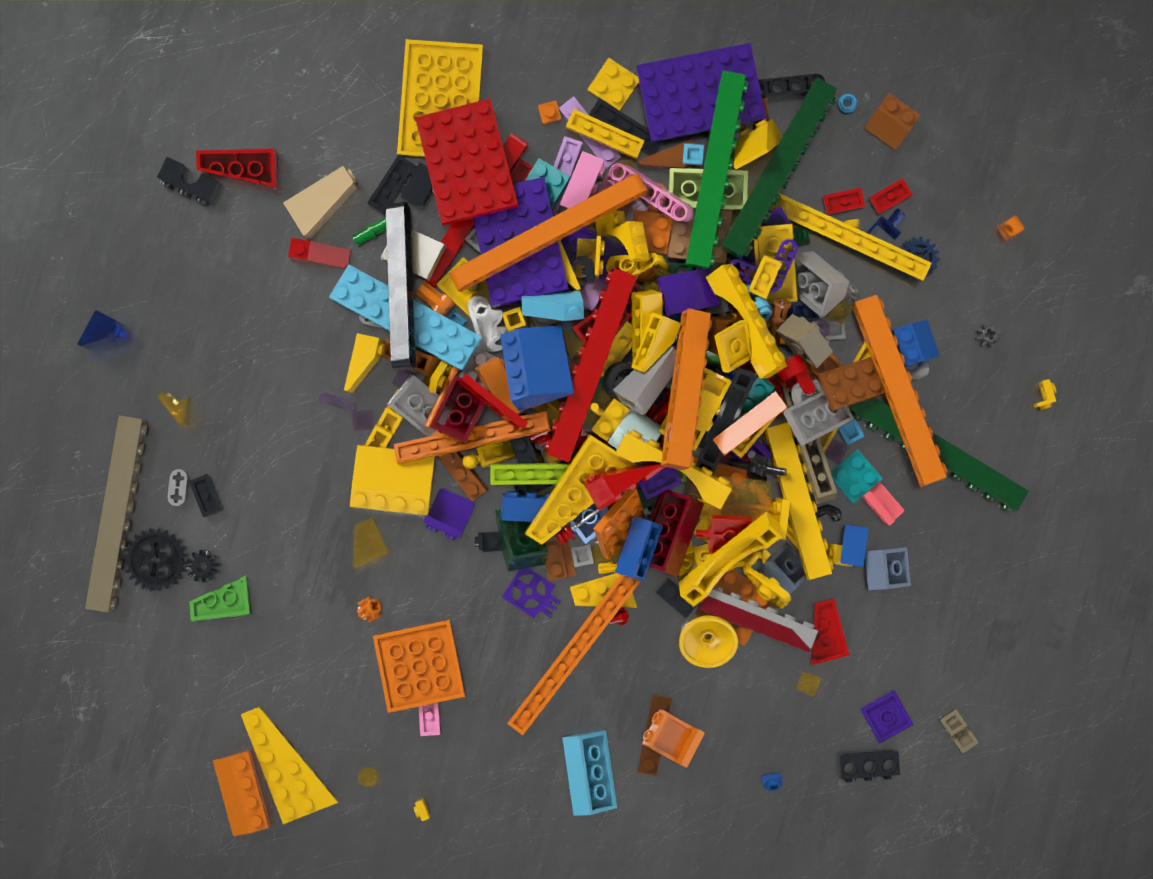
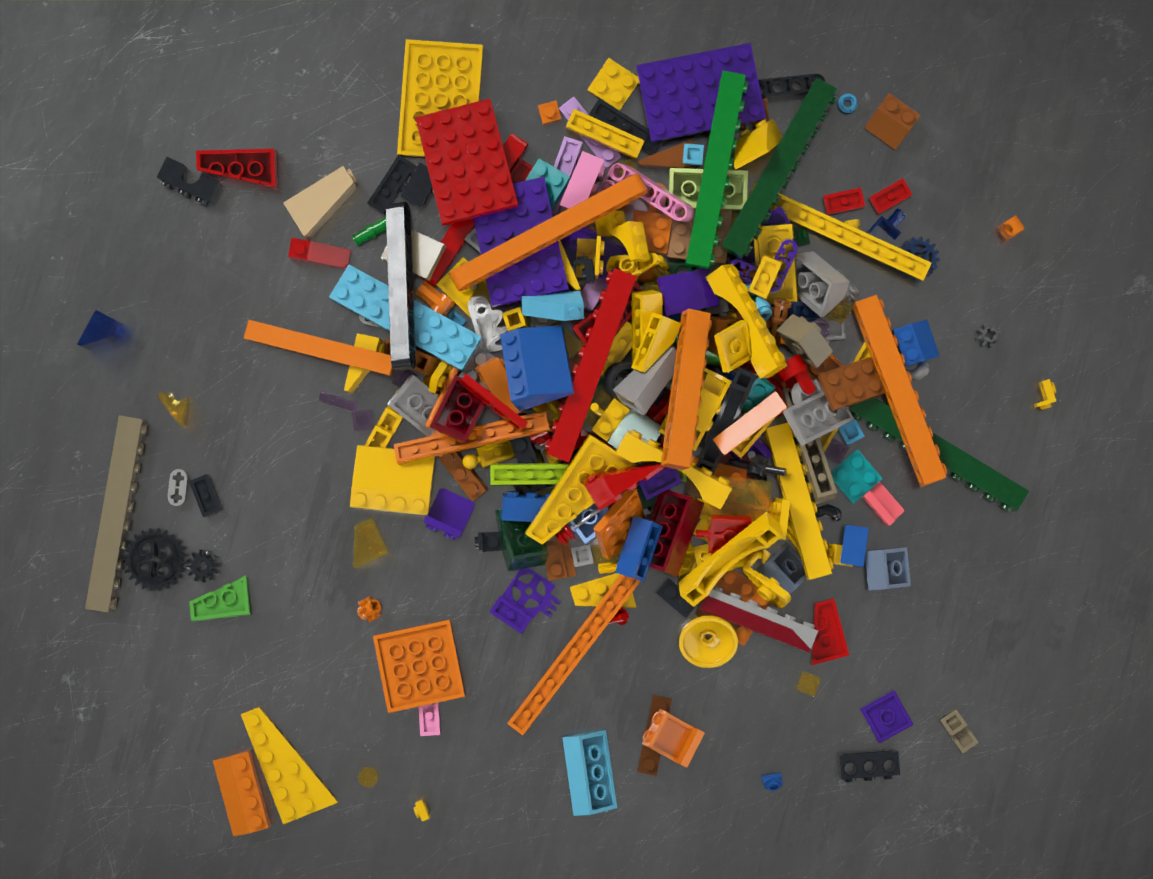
none -> orange tile [244,320,393,376]
none -> dark purple plate [490,596,532,634]

